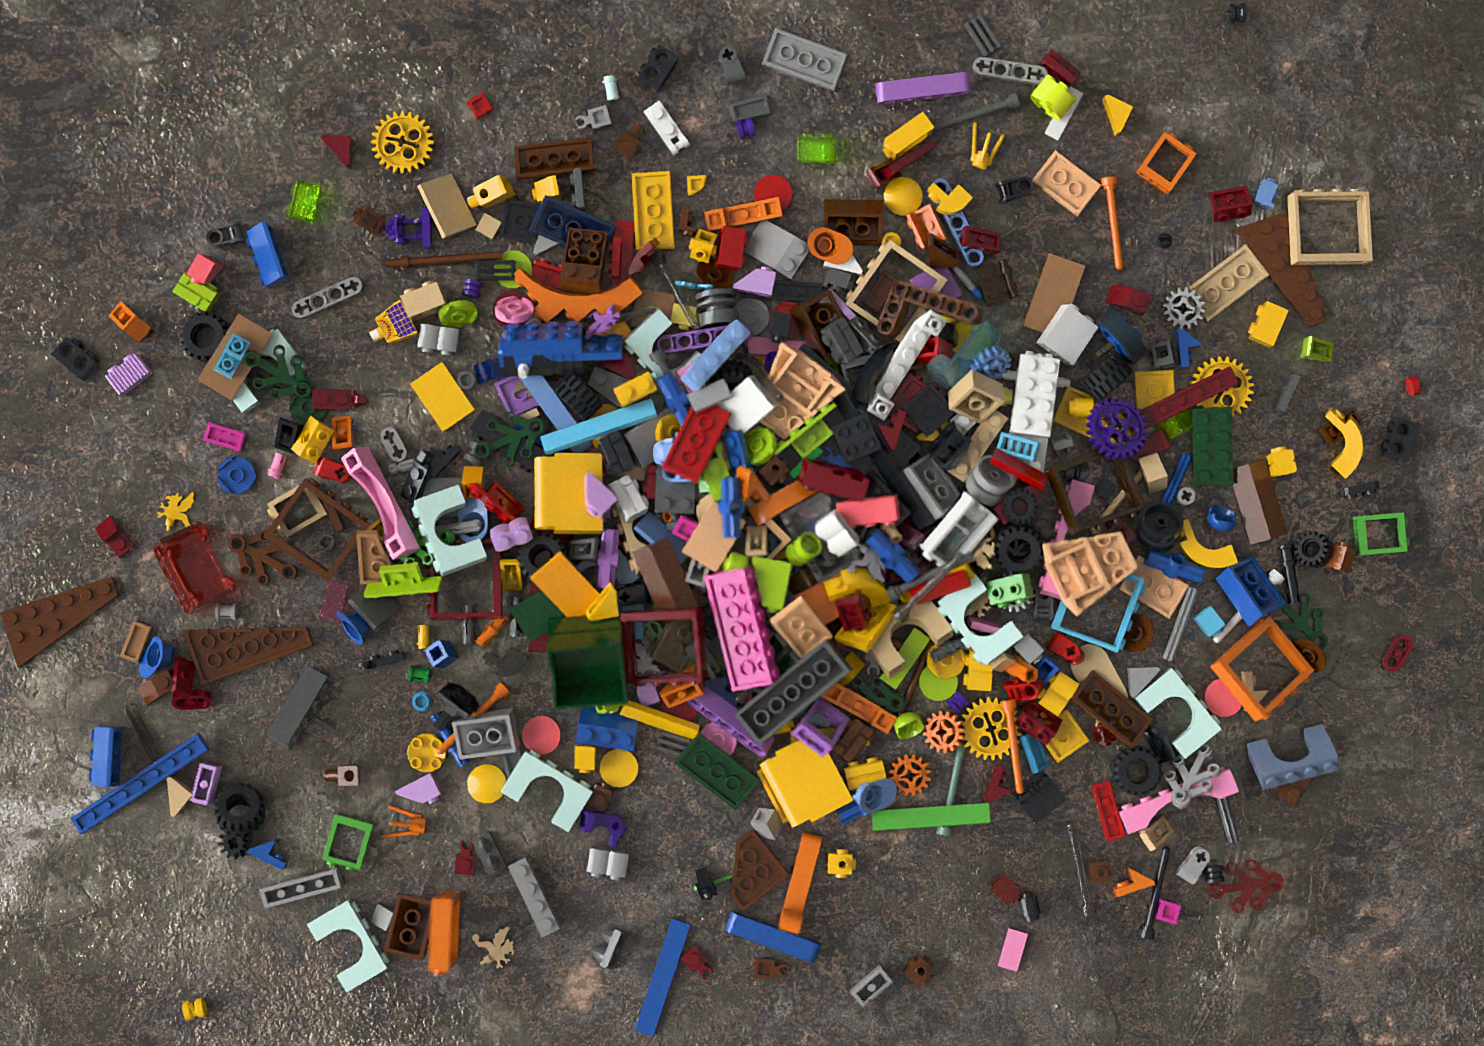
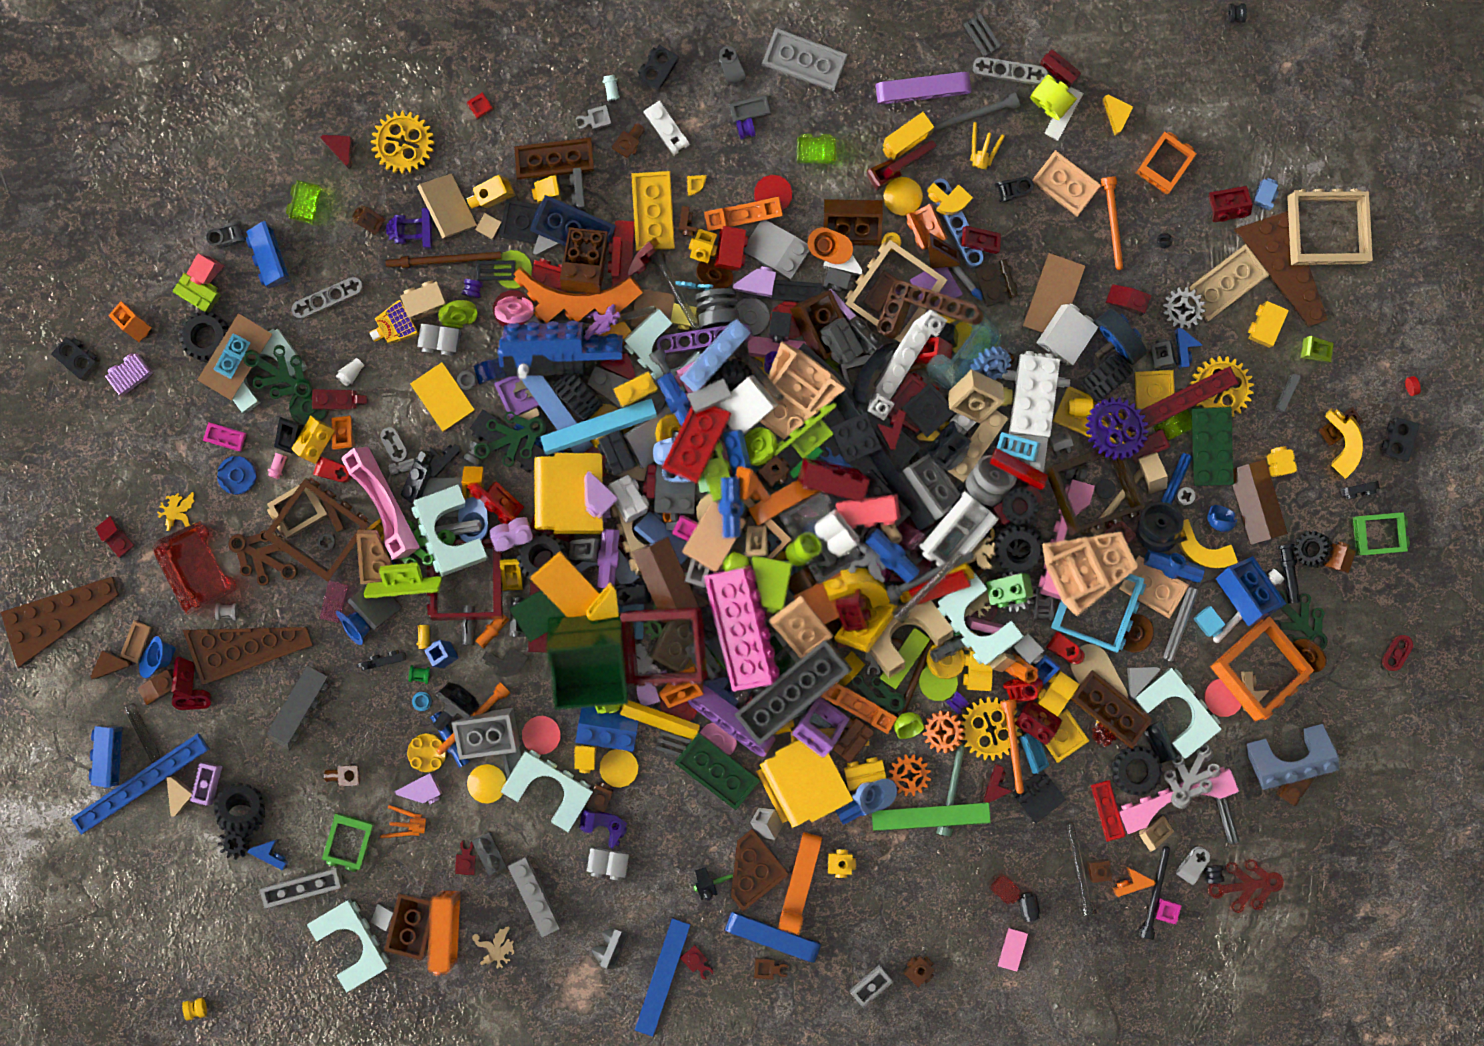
none -> reddish brown slope [90,650,133,679]
none -> white cone [336,358,364,386]

